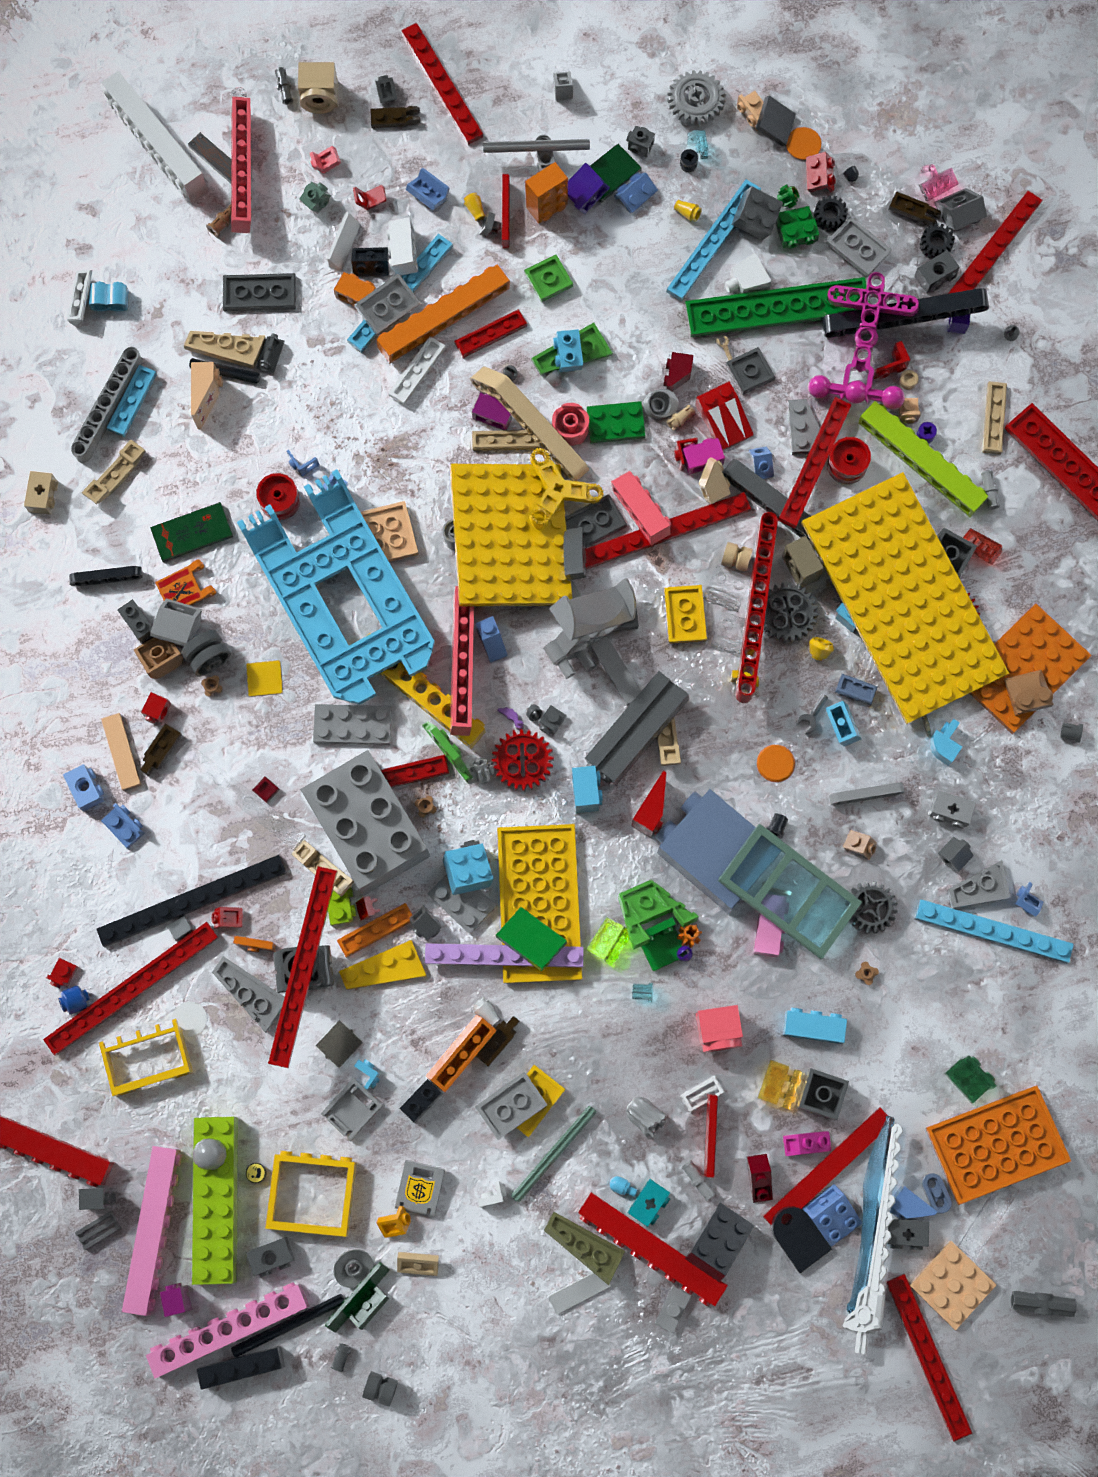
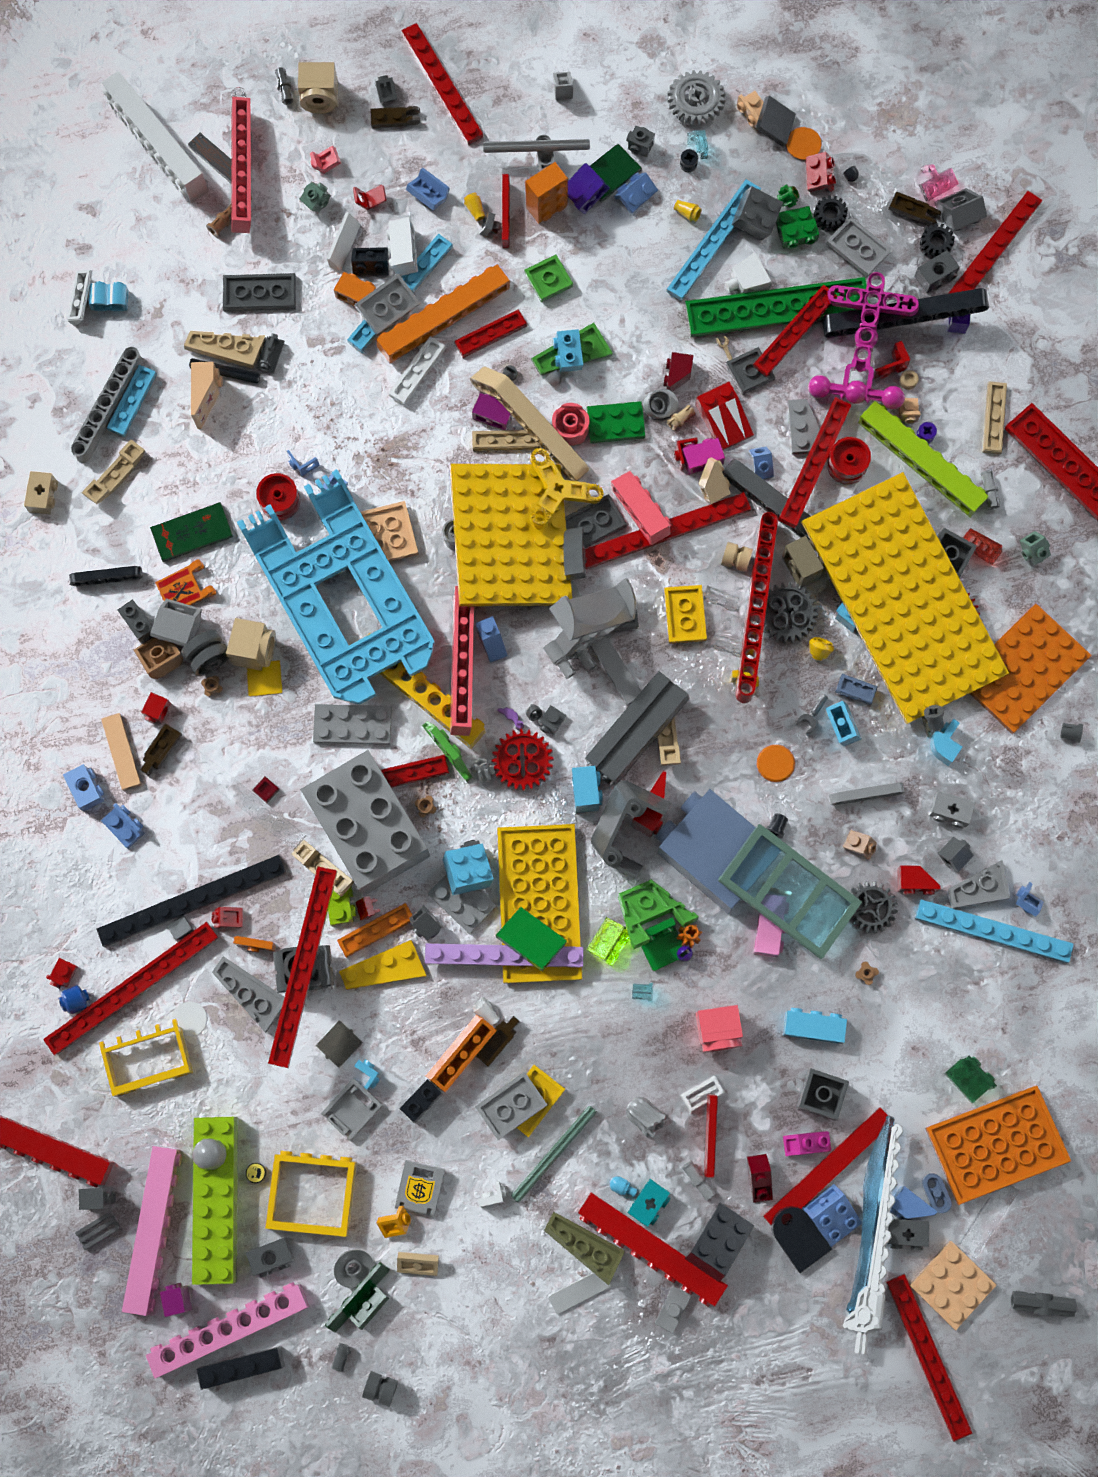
black axle [231,1294,345,1357] -> none
clear yellow plate [757,1060,802,1110] -> none
dark grey hinge [1004,325,1020,341] -> none
medium nougat slope [1004,670,1054,716] -> none
none -> tan piece [226,618,276,671]
none -> dark grey windscreen [591,780,672,879]
none -> red tile [753,285,837,377]
none -> red slope [897,865,940,895]
none -> dark grey bush [924,705,944,731]
none -> sand green brick [1019,531,1051,565]

